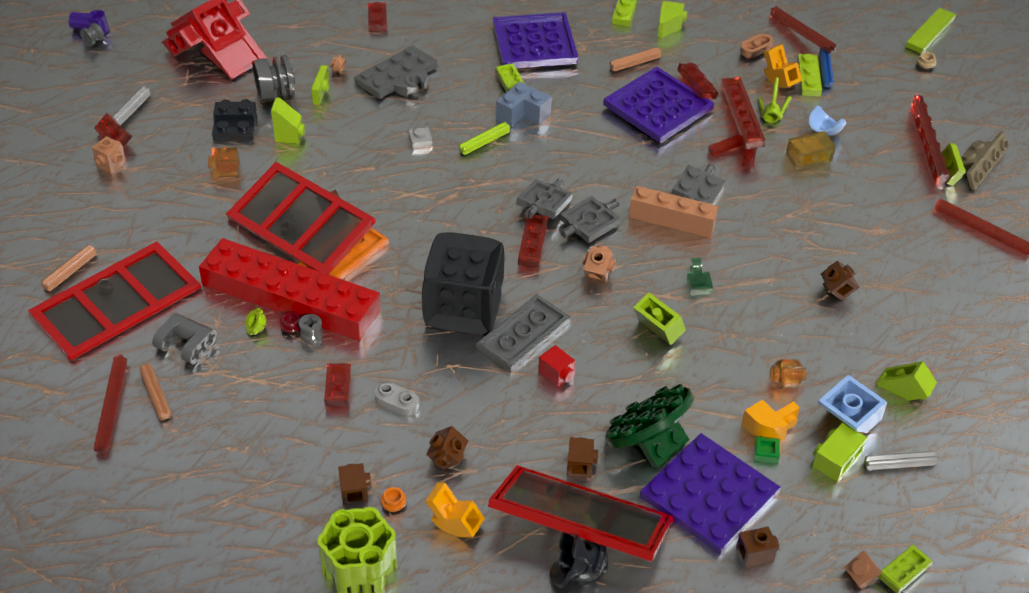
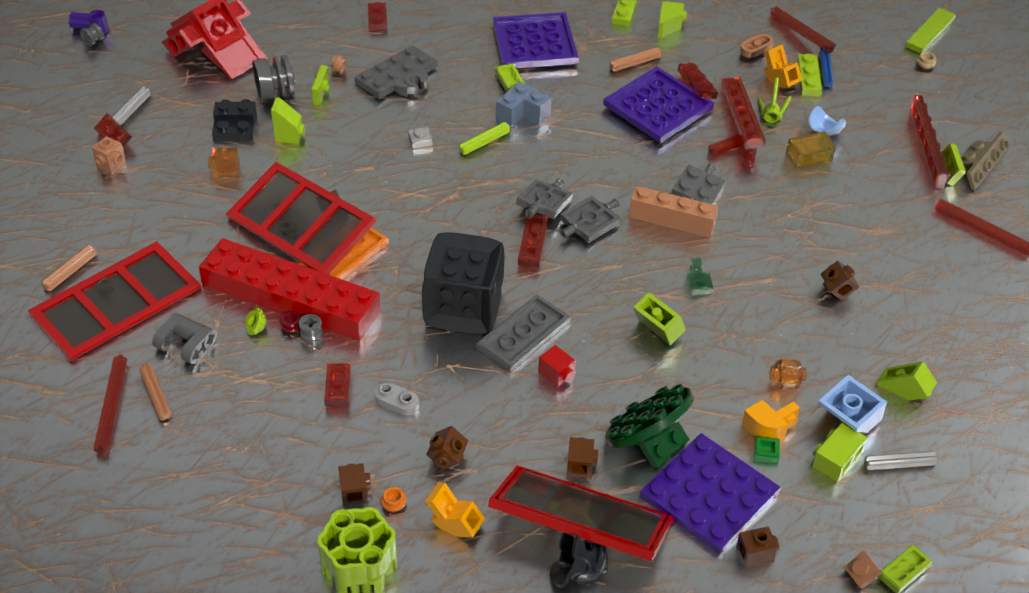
nougat brick [583,245,616,282] -> none

